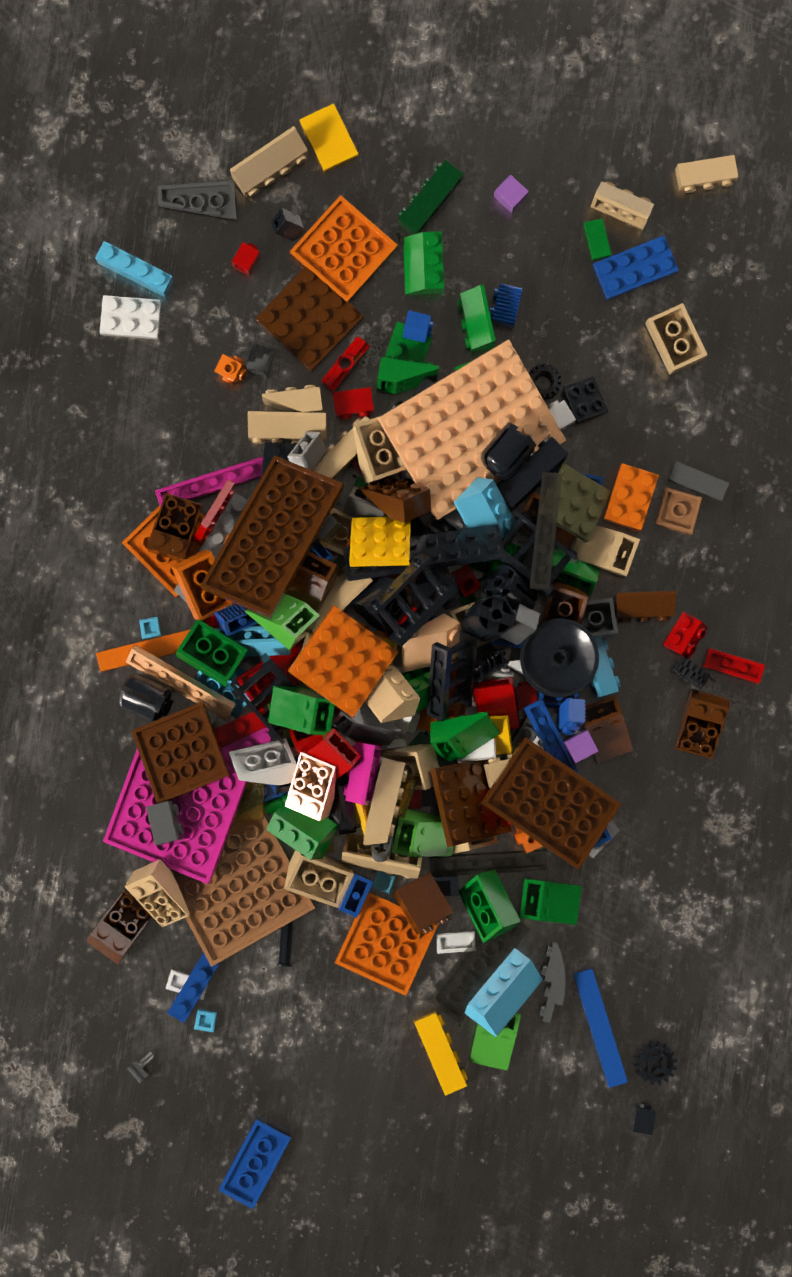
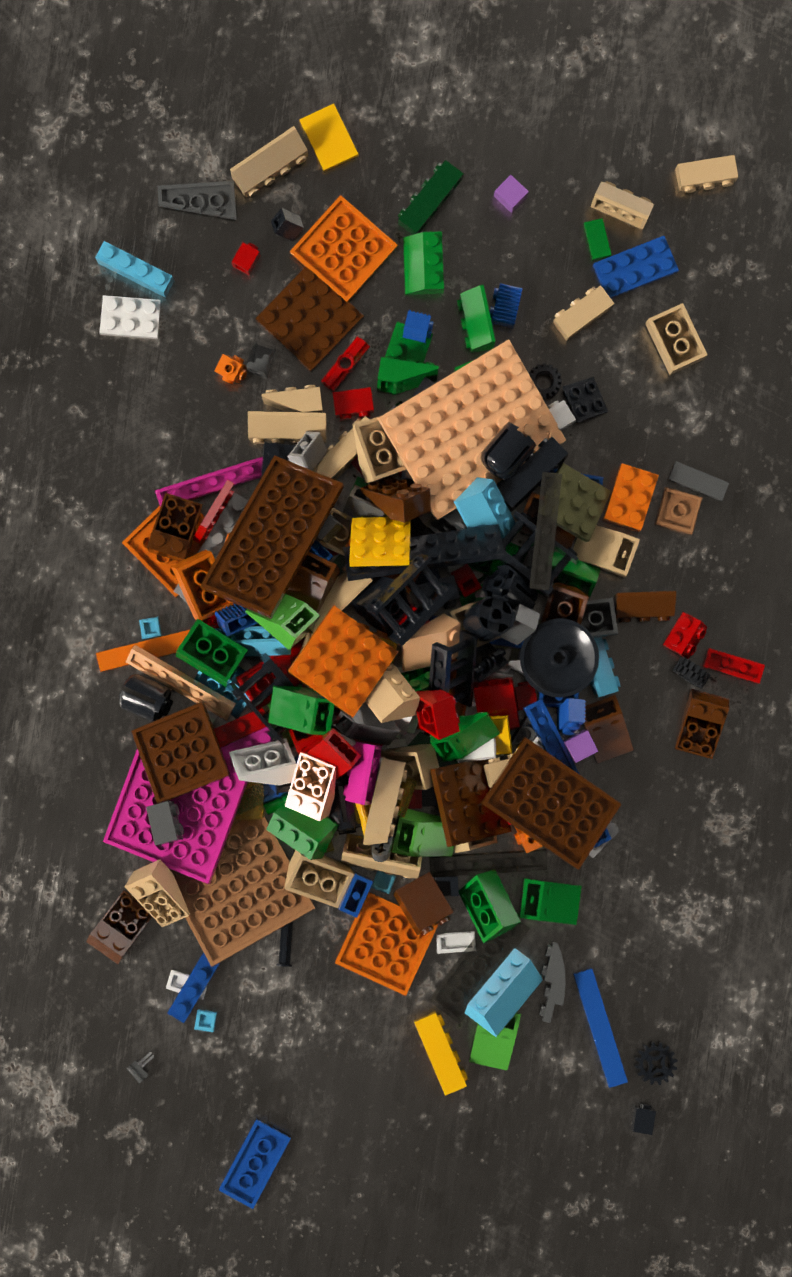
none -> red slope [415,690,460,740]
none -> tan brick [553,285,615,341]

